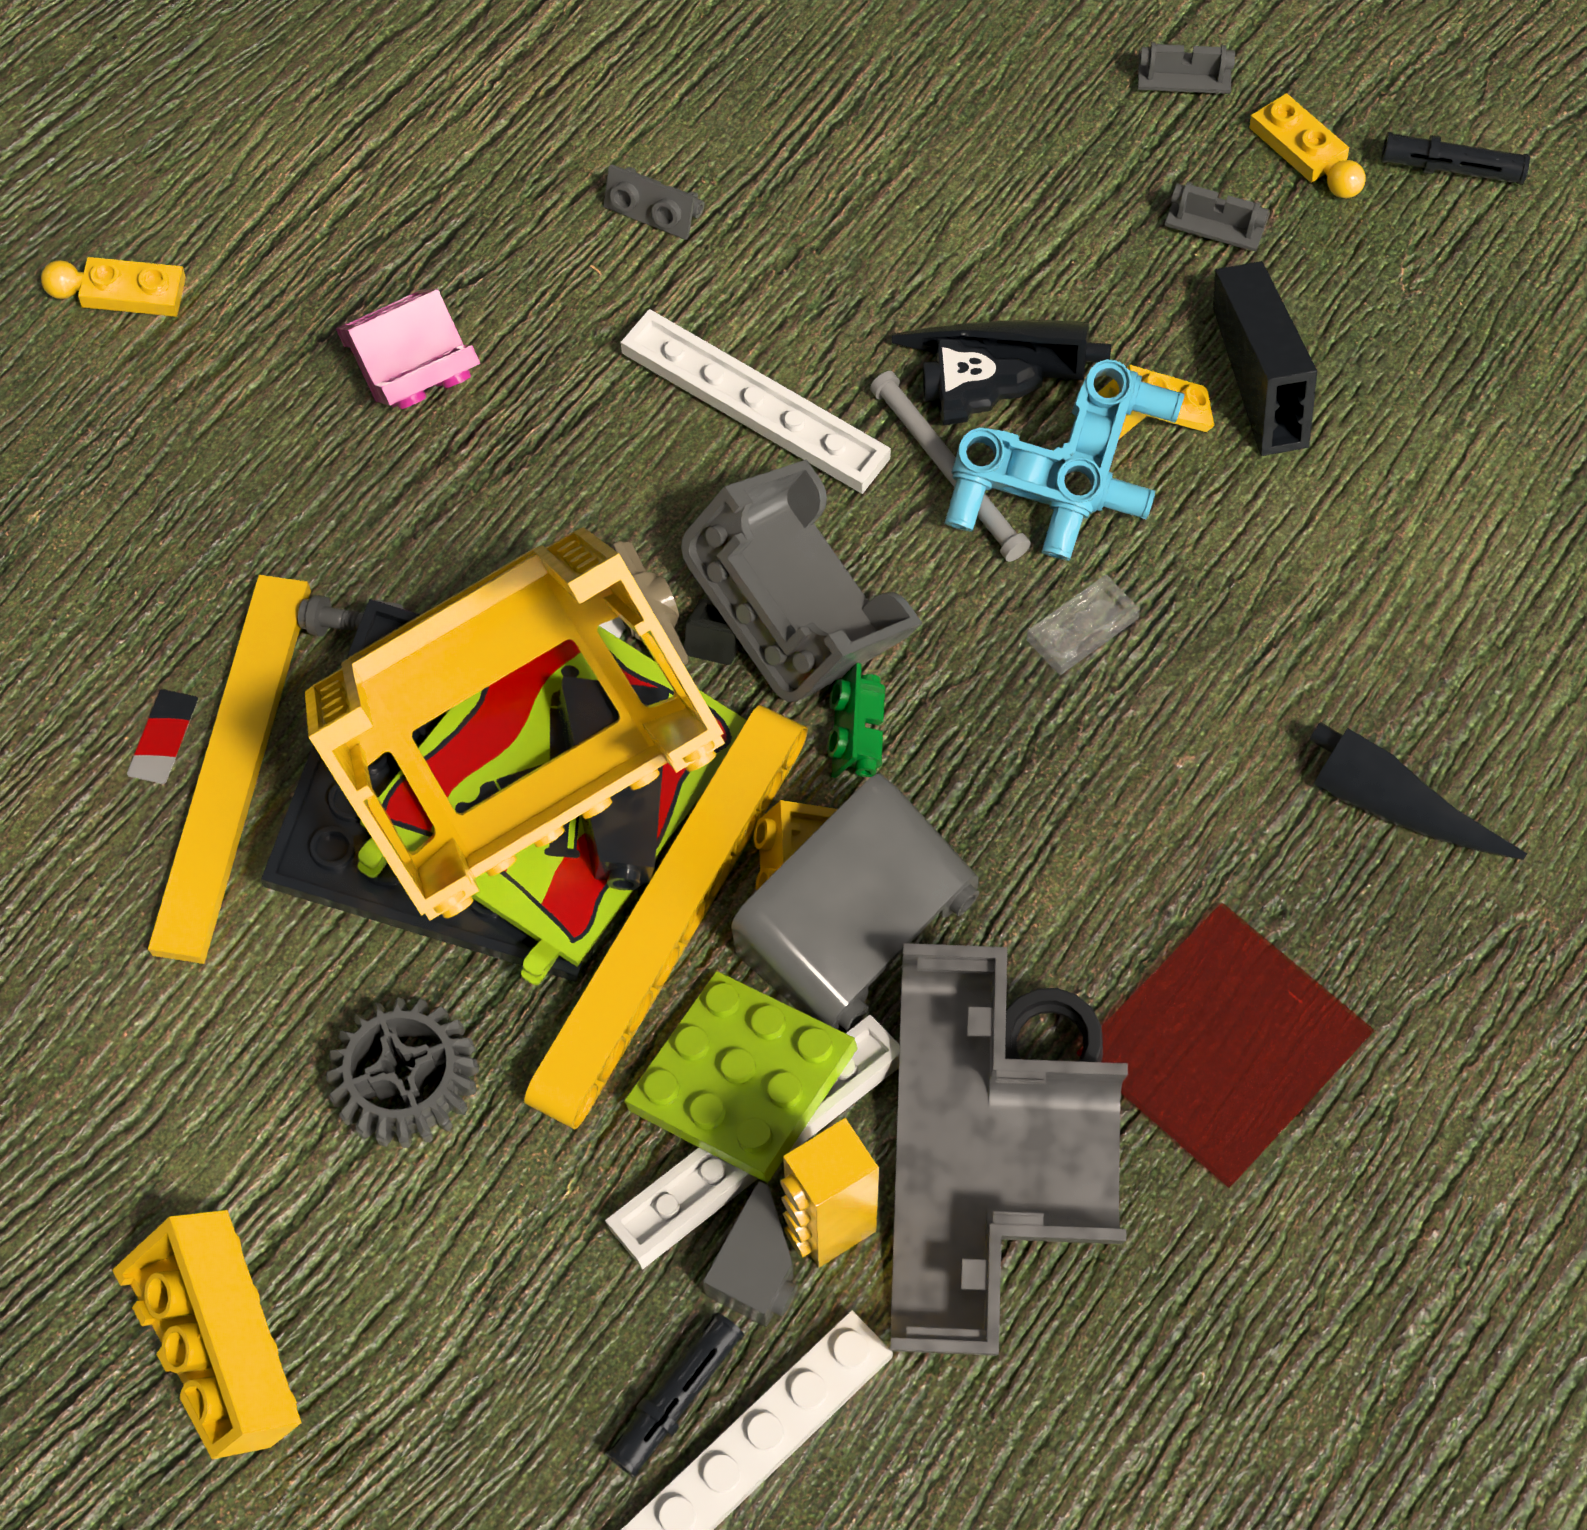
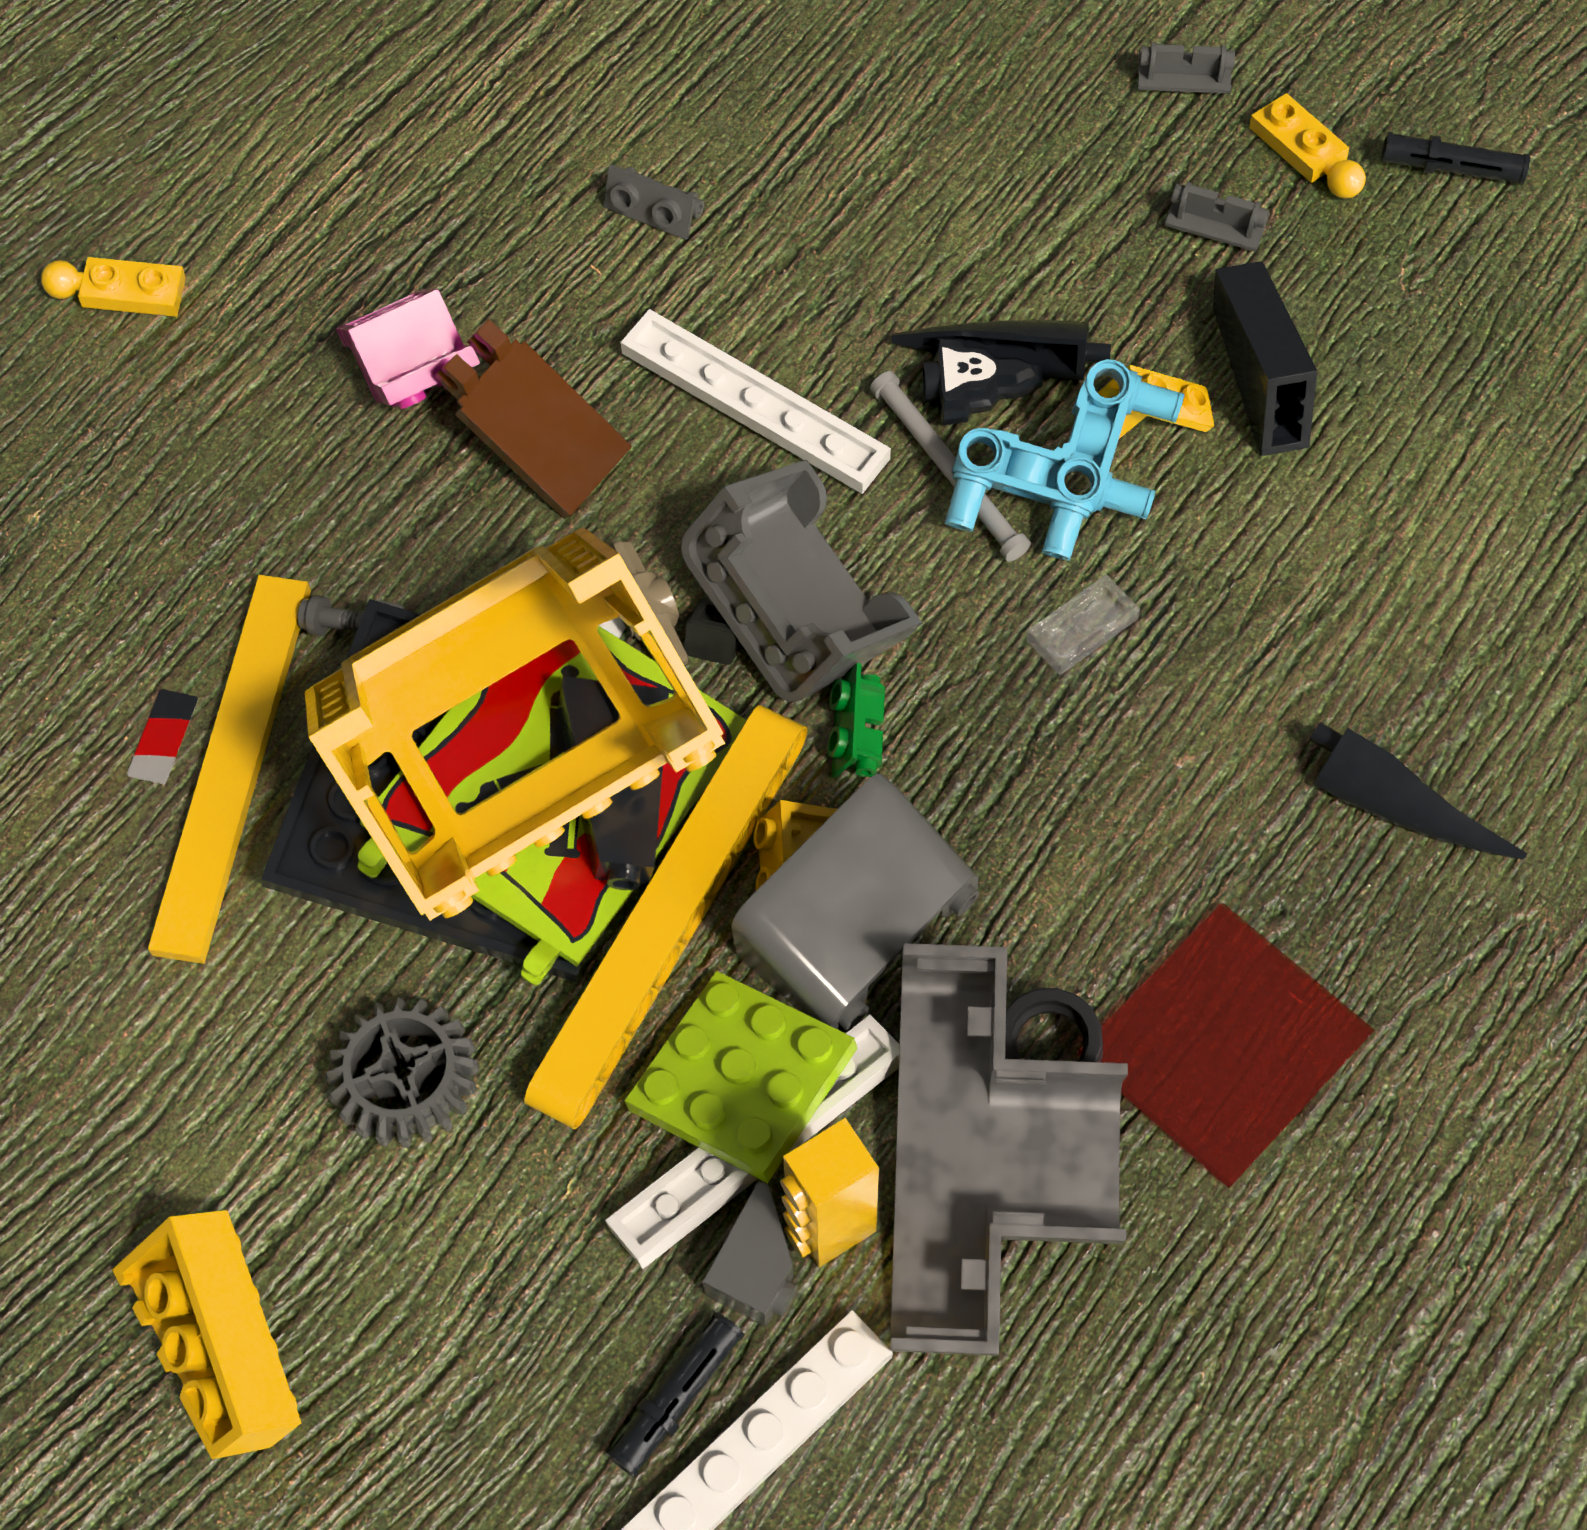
none -> reddish brown tile [435,319,632,520]

